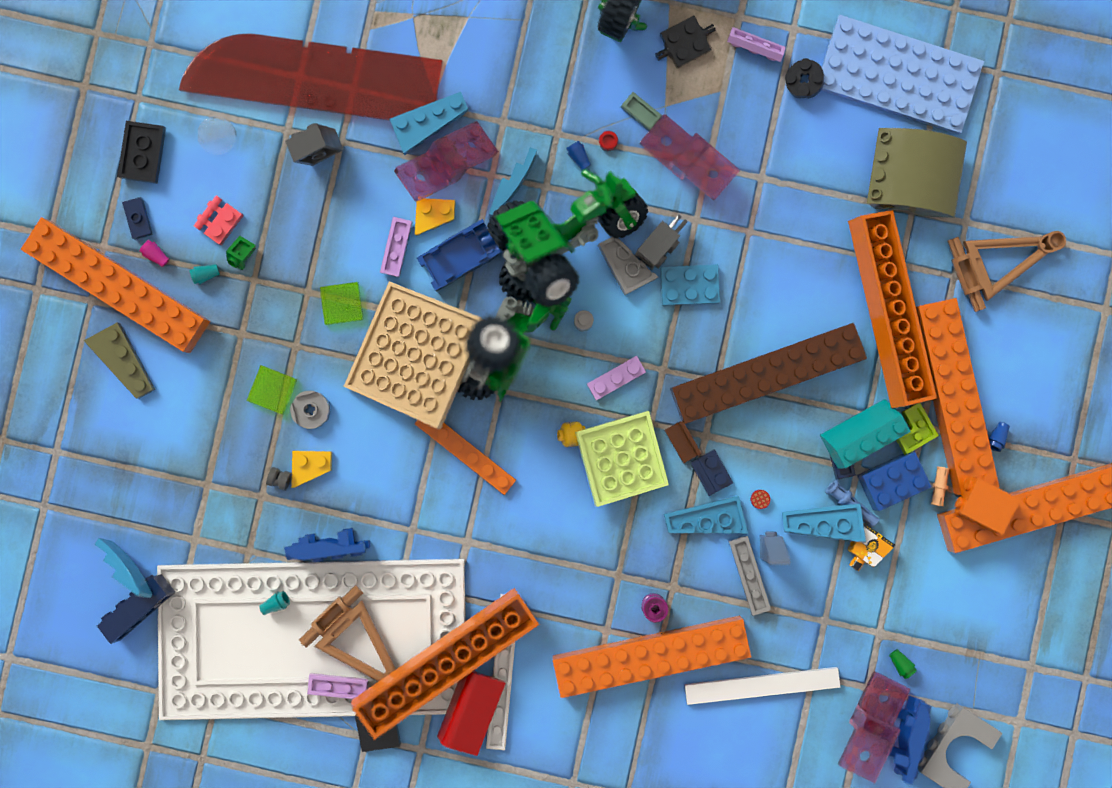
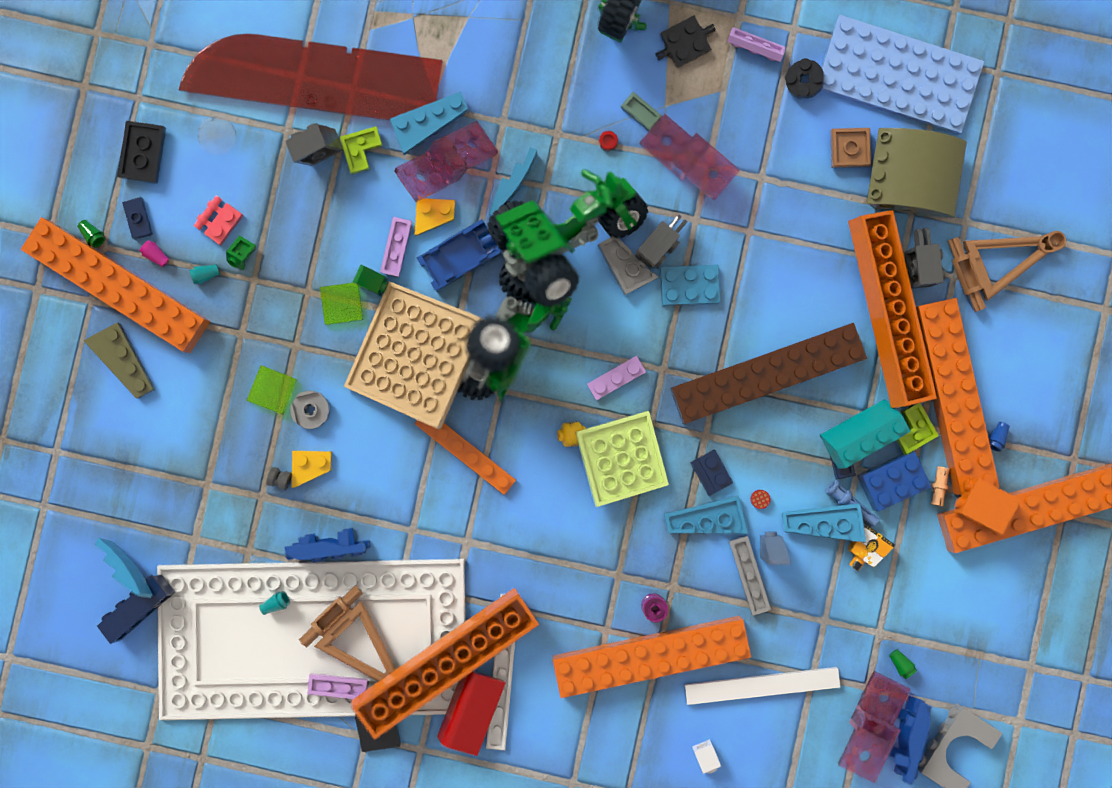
blue cone [566,141,591,170] -> none
light grey brick [574,310,594,331] -> none
reddish brown panel [664,421,702,463] -> none
none -> green cone [77,220,105,248]
none -> lime plate [340,126,383,175]
none -> green slope [353,264,388,296]
none -> white brick [692,739,721,774]
none -> medium nougat plate [830,128,871,168]
none -> dark grey brick [904,228,945,289]

